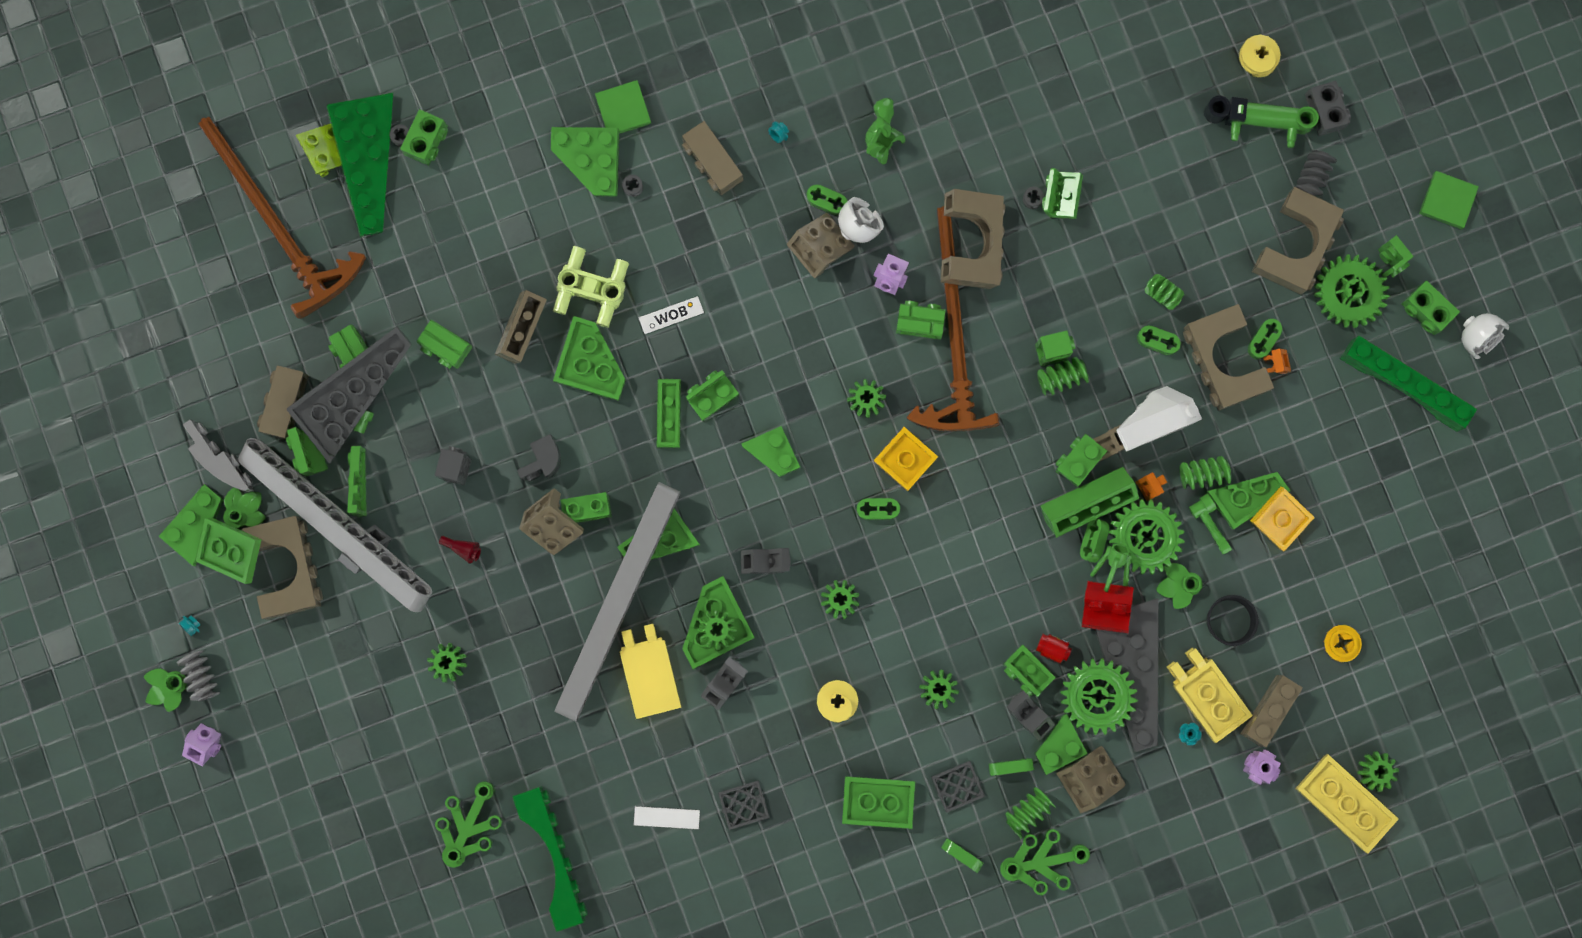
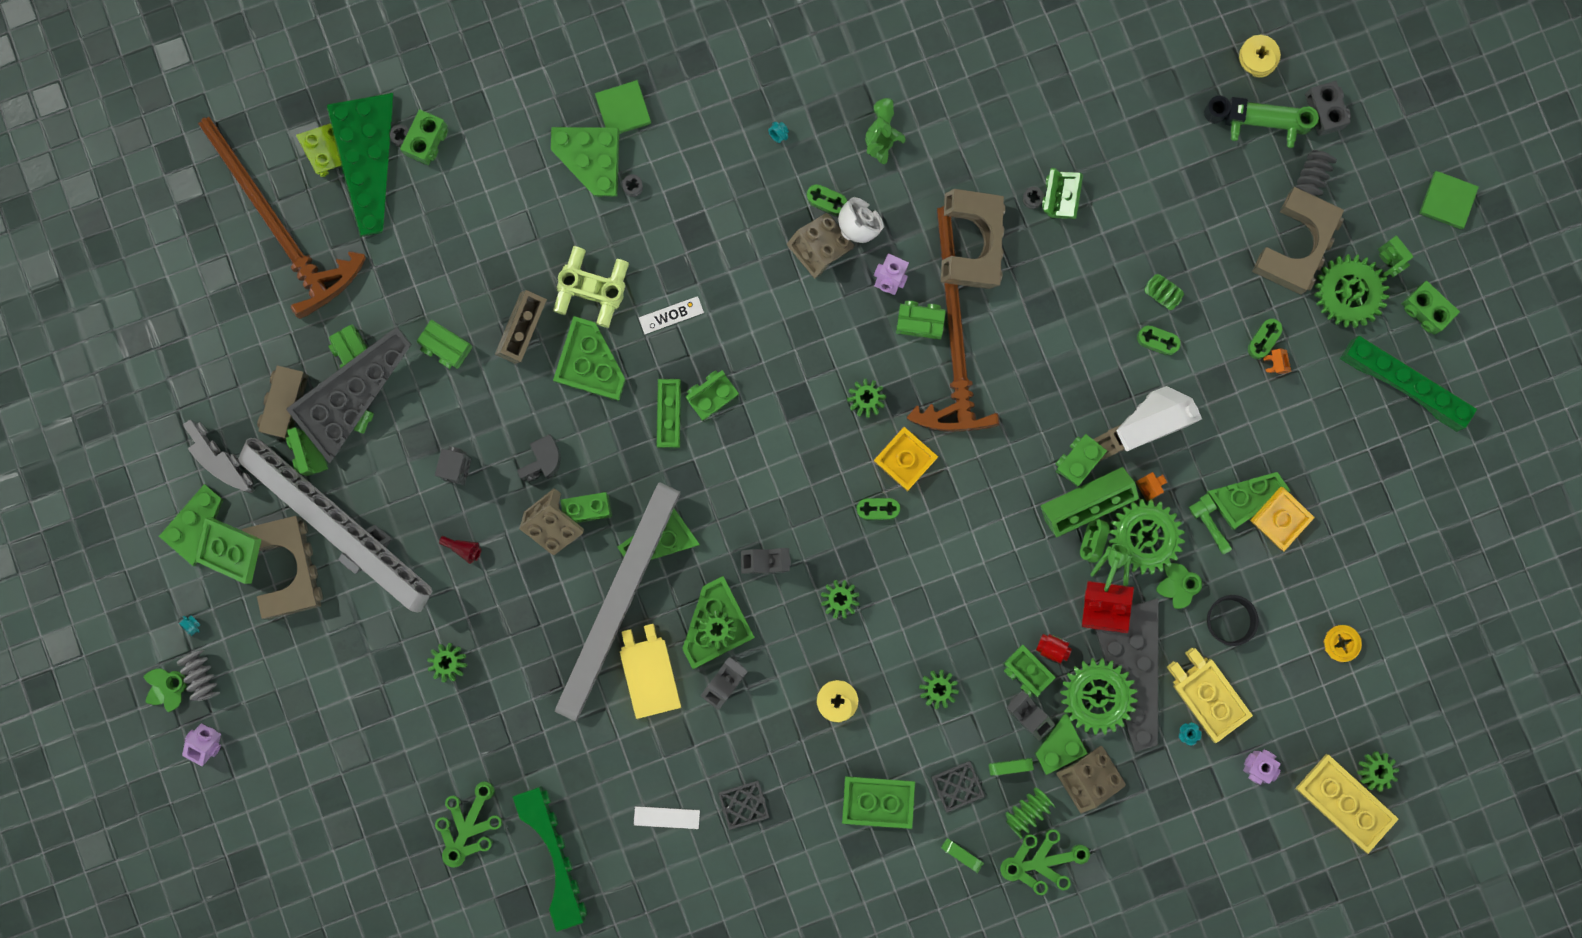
bright green plate [223,487,266,529] -> none
bright green wing [347,446,367,517] -> none
dark tan brick [682,121,743,196] -> none
bright green wing [741,426,800,477] -> none
bright green brick [1035,331,1075,367] -> none
bright green piece [1037,357,1089,396] -> none
bright green piece [1180,456,1231,490] -> none
dark tan arch [1183,304,1274,411] -> none
dark tan brick [1240,675,1303,747] -> none
white cylinder [1462,313,1509,359] -> none

